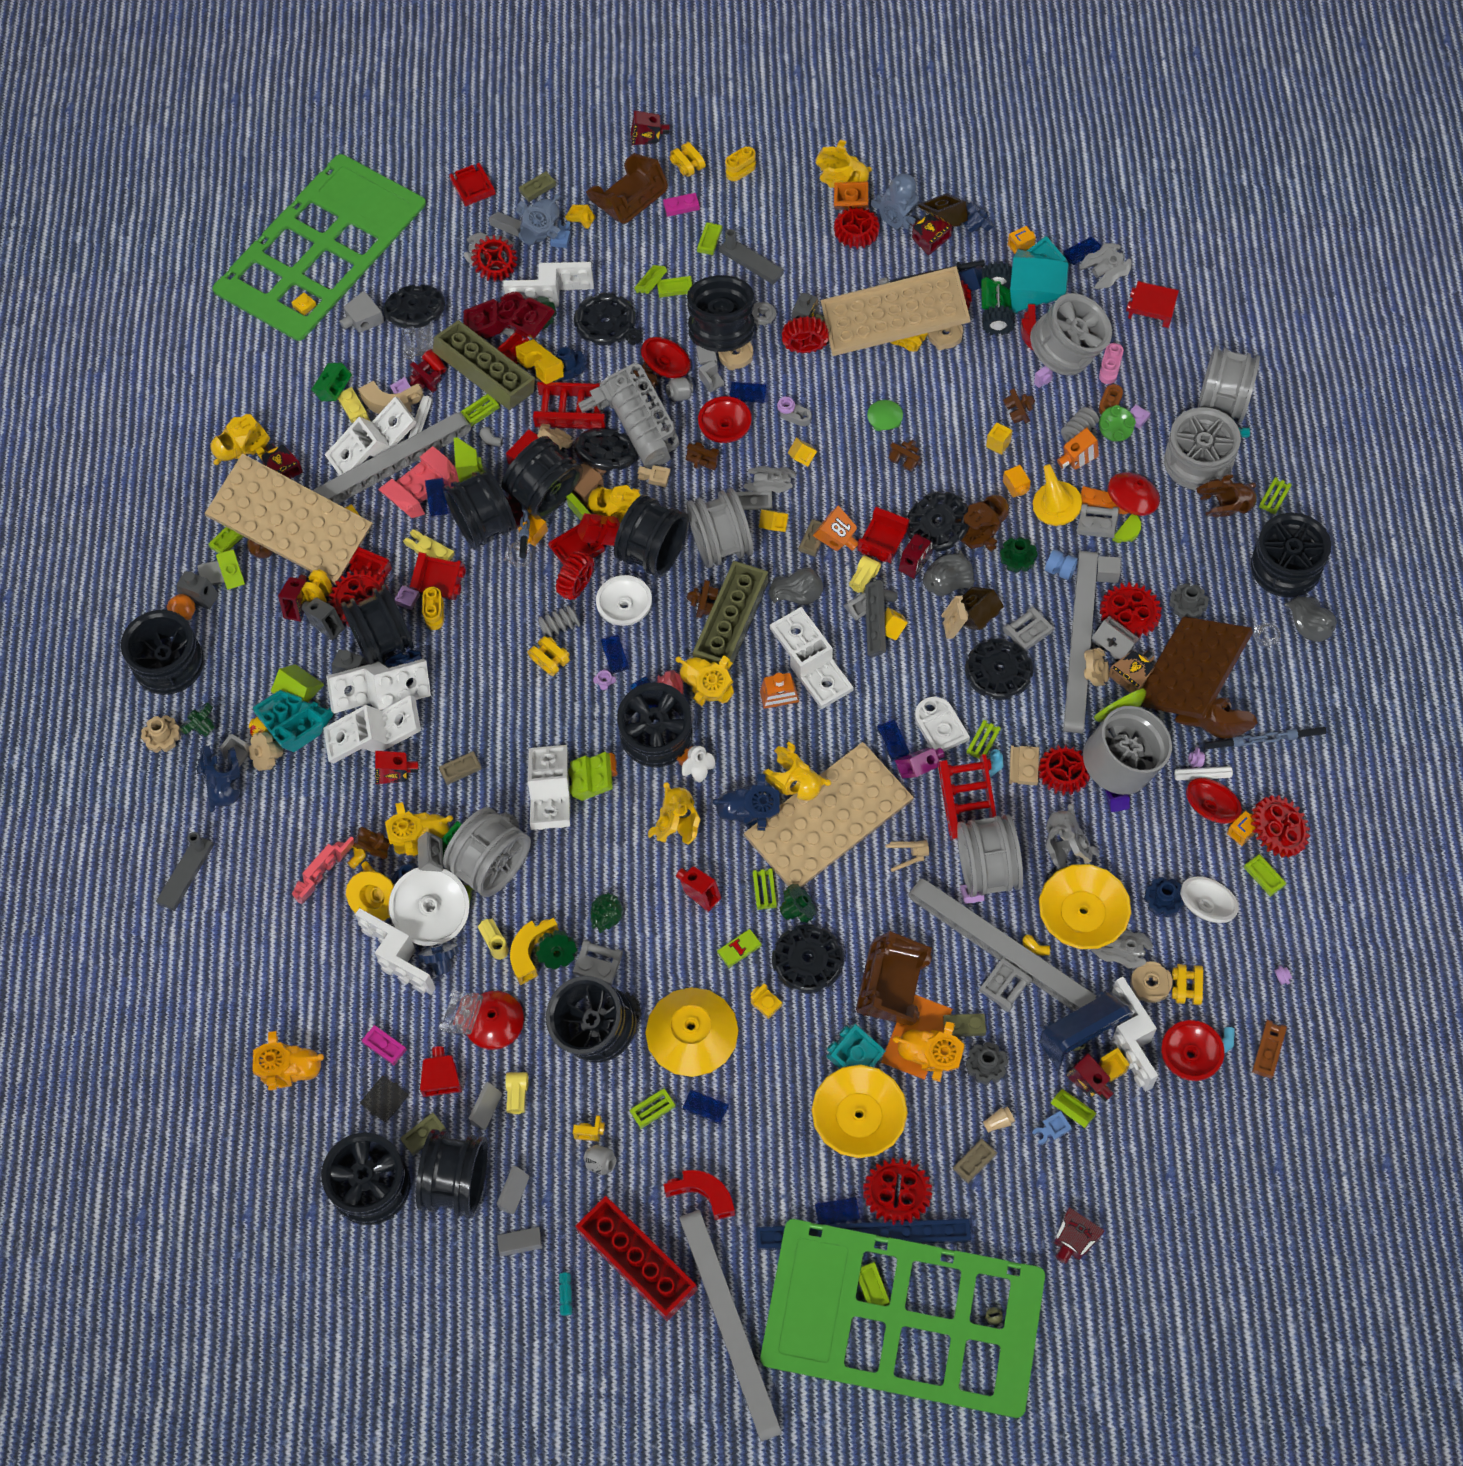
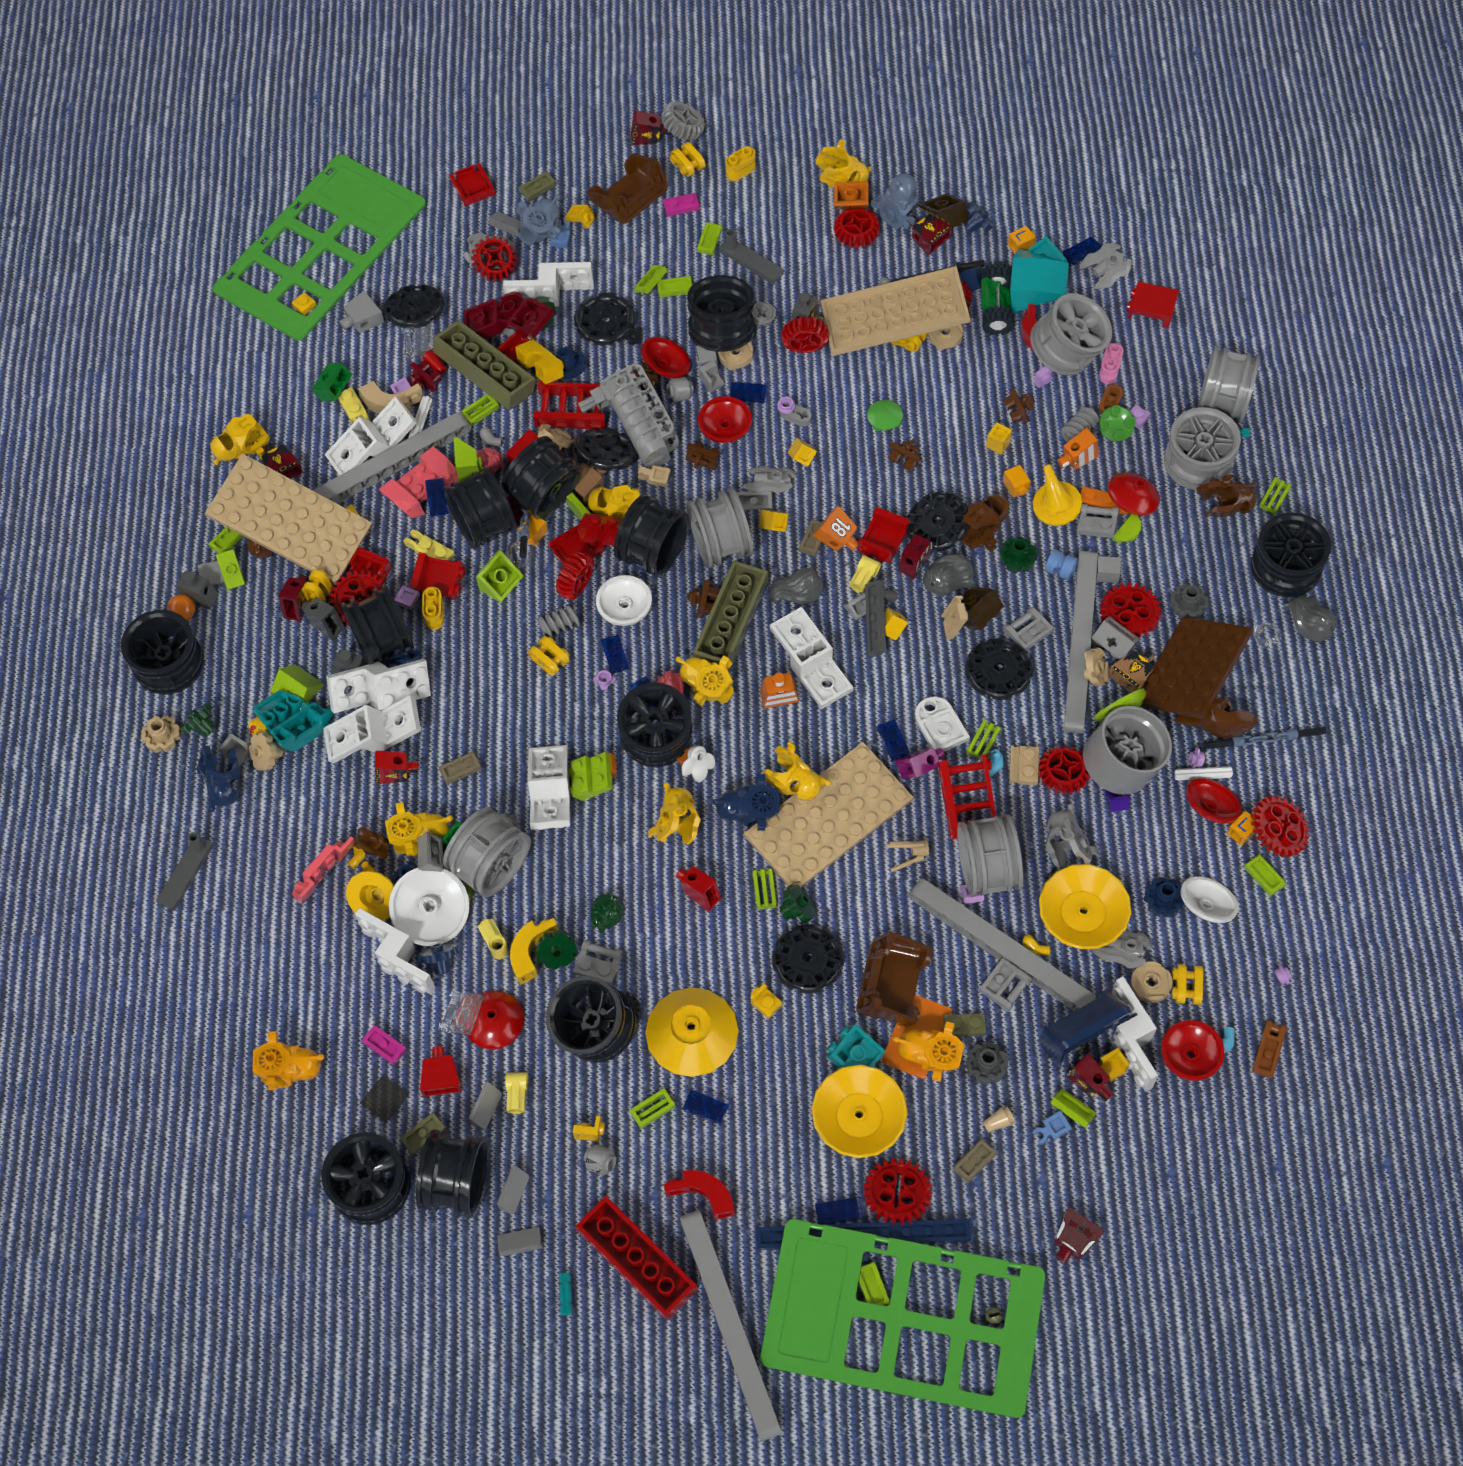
lime tile [717,929,761,968] -> none
none -> lime slope [476,550,524,602]
none -> coral hat [477,448,504,474]
none -> light grey gear [661,101,705,141]

